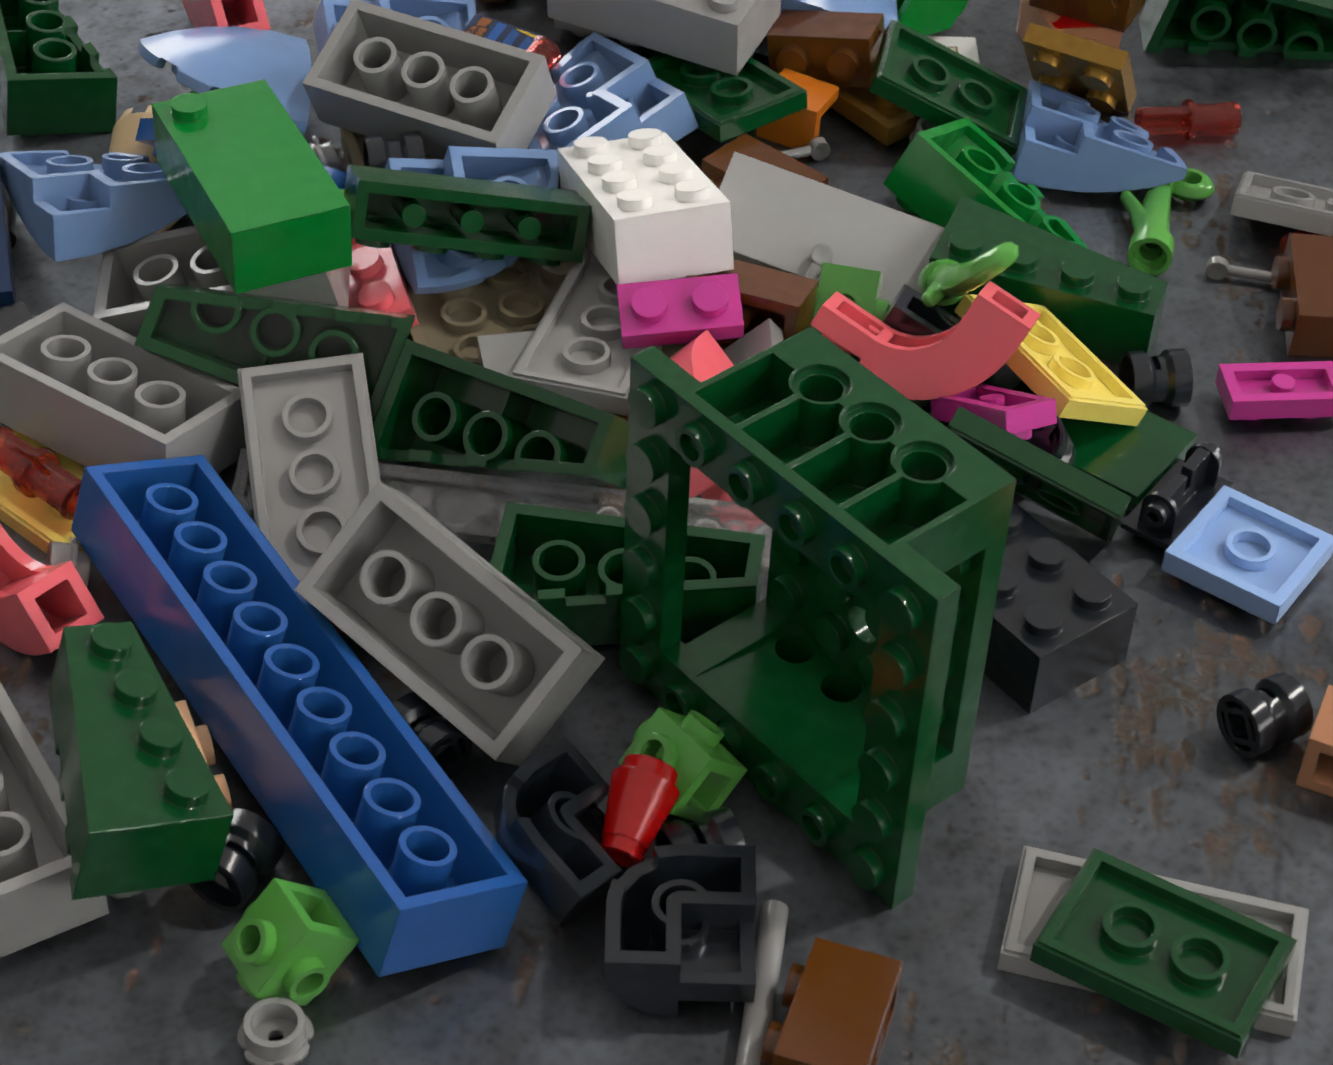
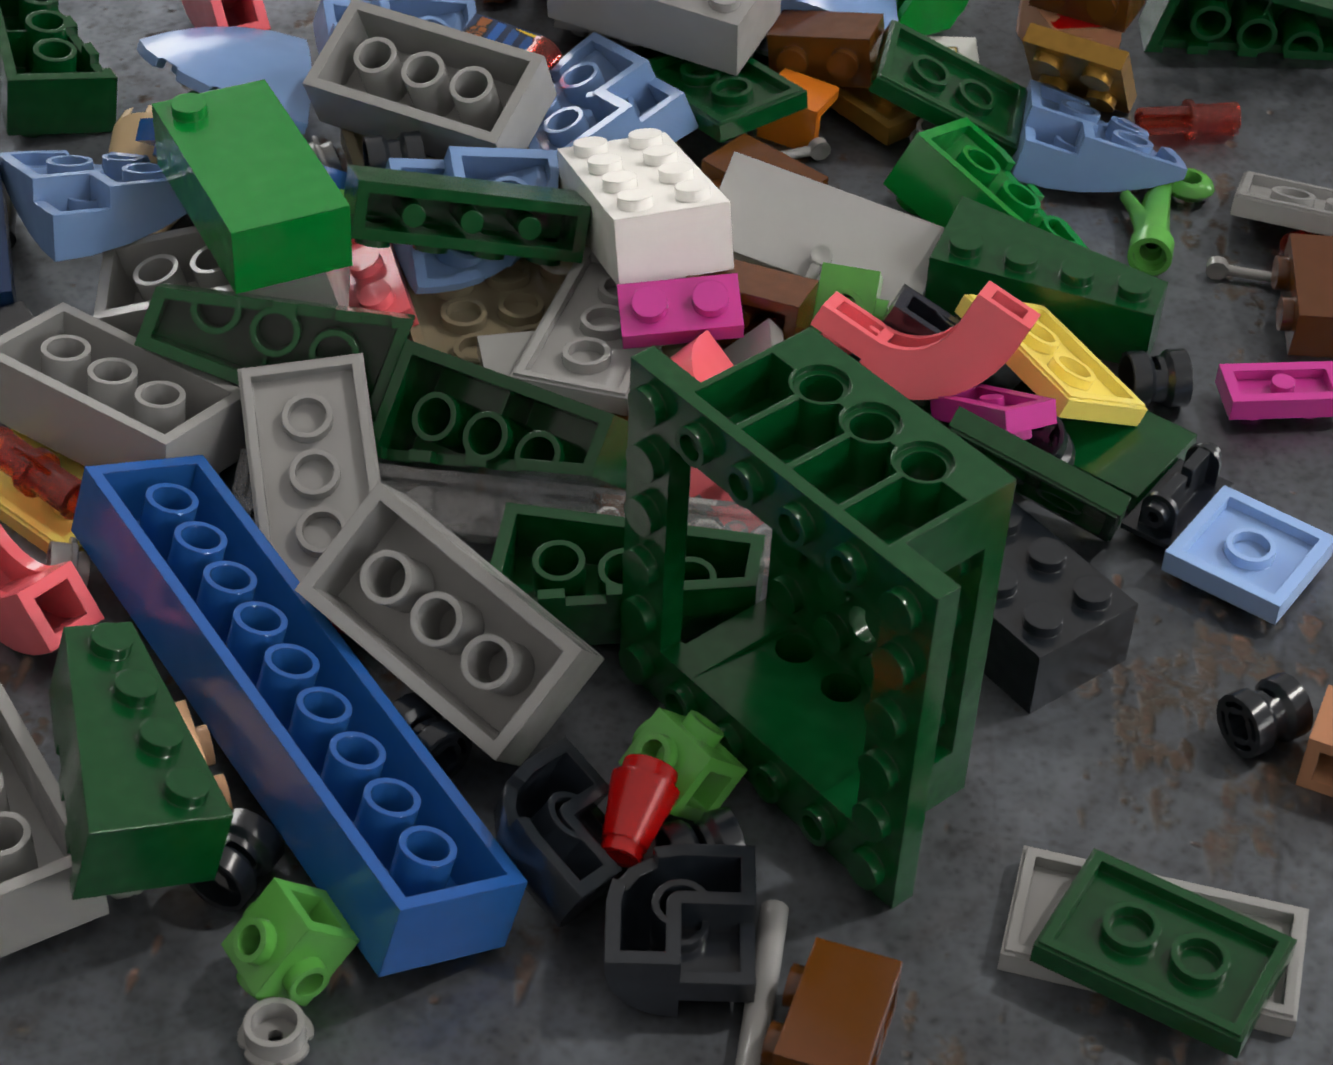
bright green plant [918,242,1019,307] -> none

